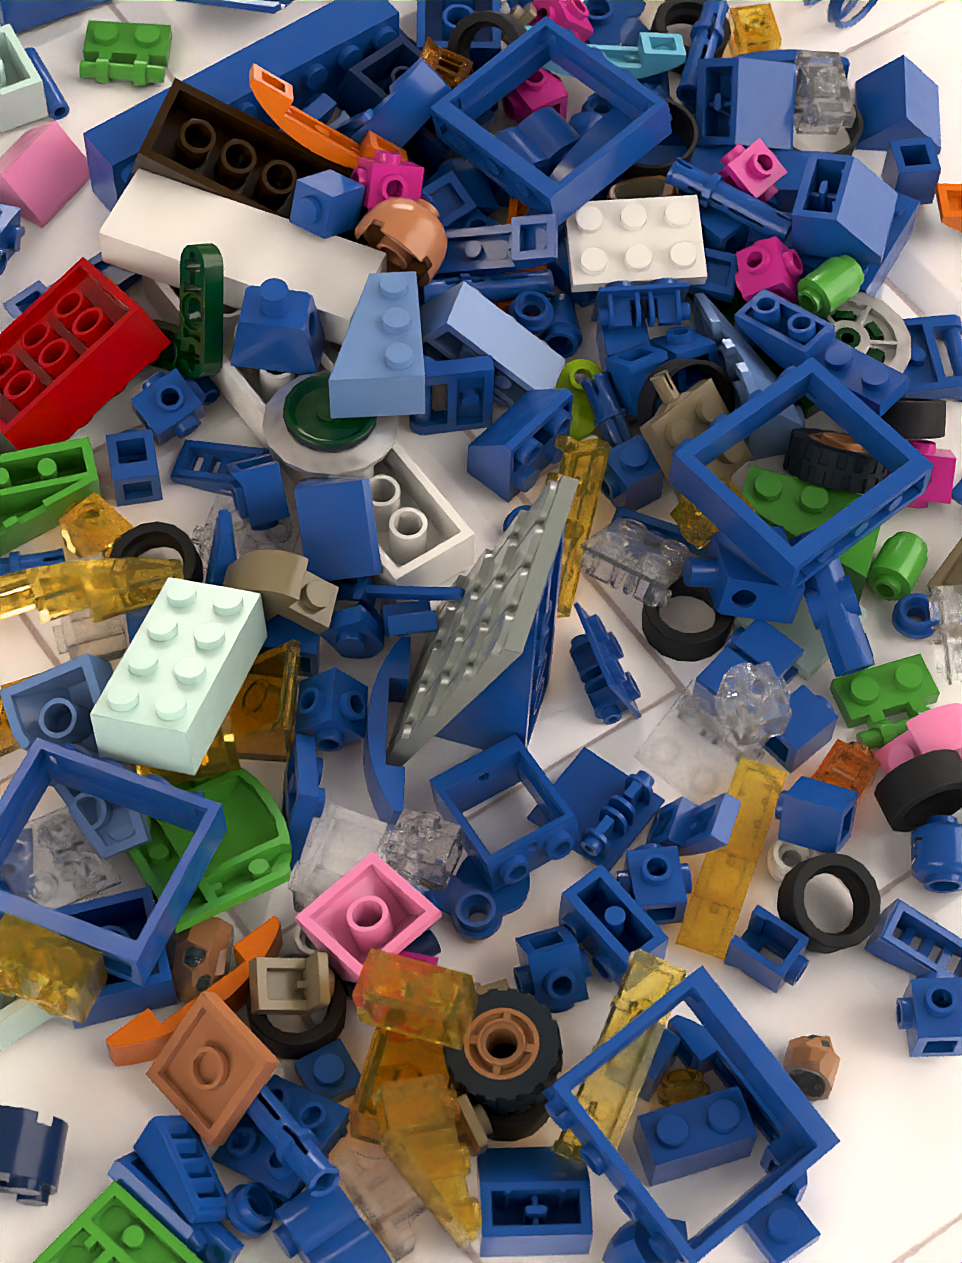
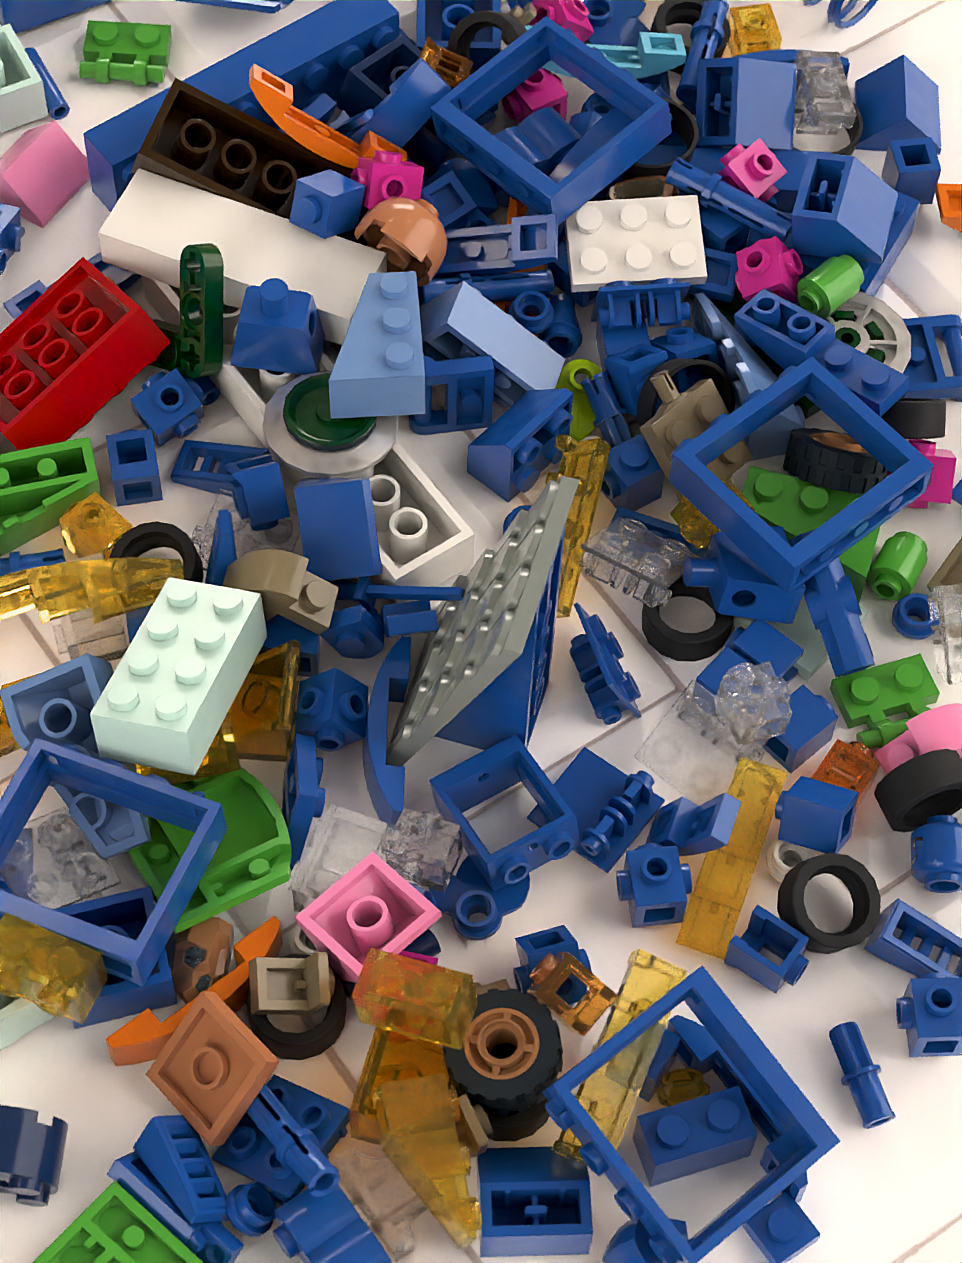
blue plate [293,1038,365,1103] -> none
blue brick [558,864,669,993] -> none
medium nougat rock [781,1034,841,1101] -> none
none -> clear orange window [526,951,619,1037]
none -> blue axle [829,1021,896,1129]

